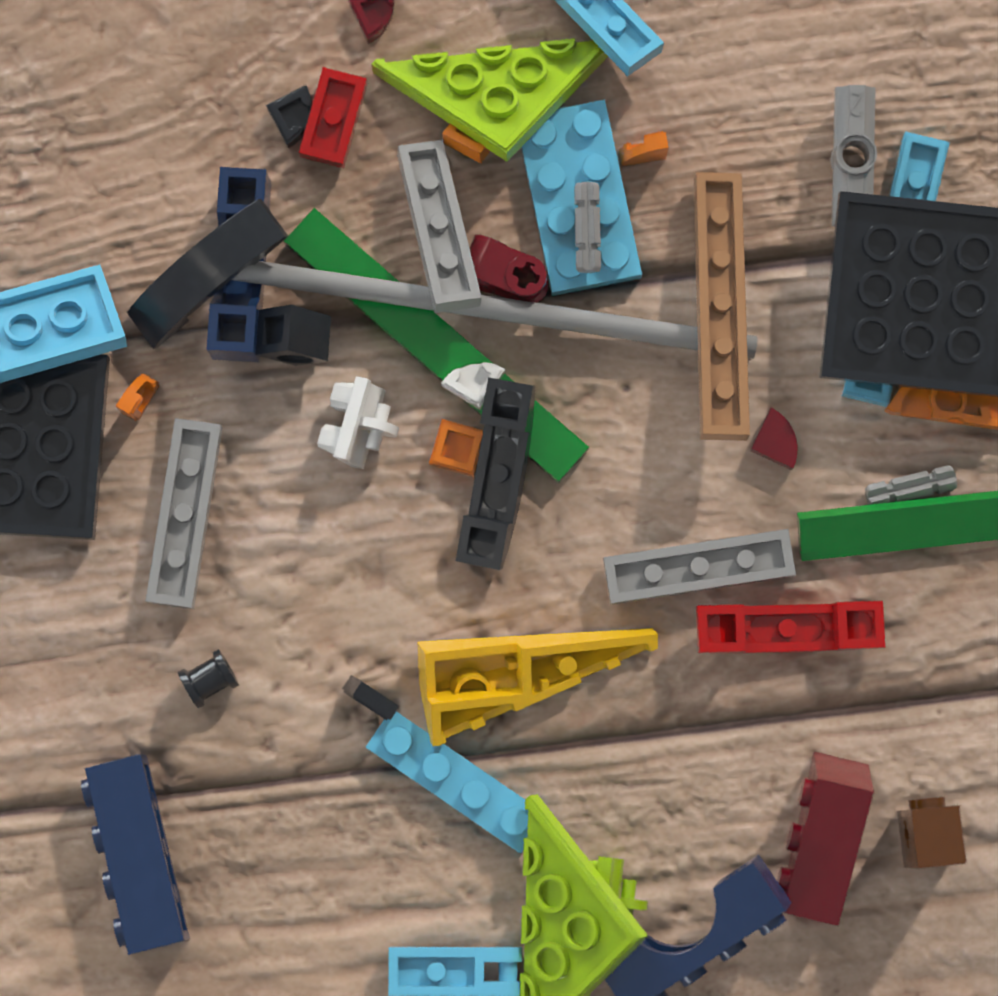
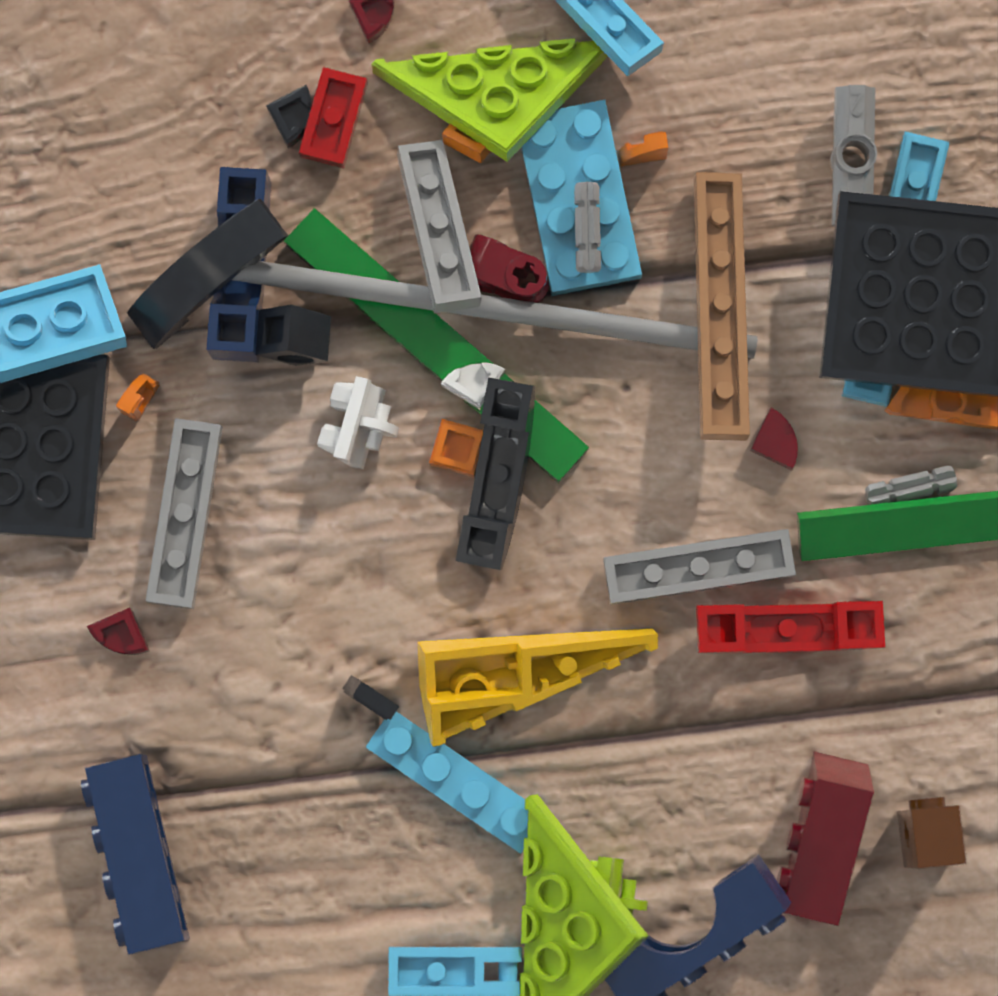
black bush [178,649,239,709] -> none
none -> dark red tile [87,607,150,655]

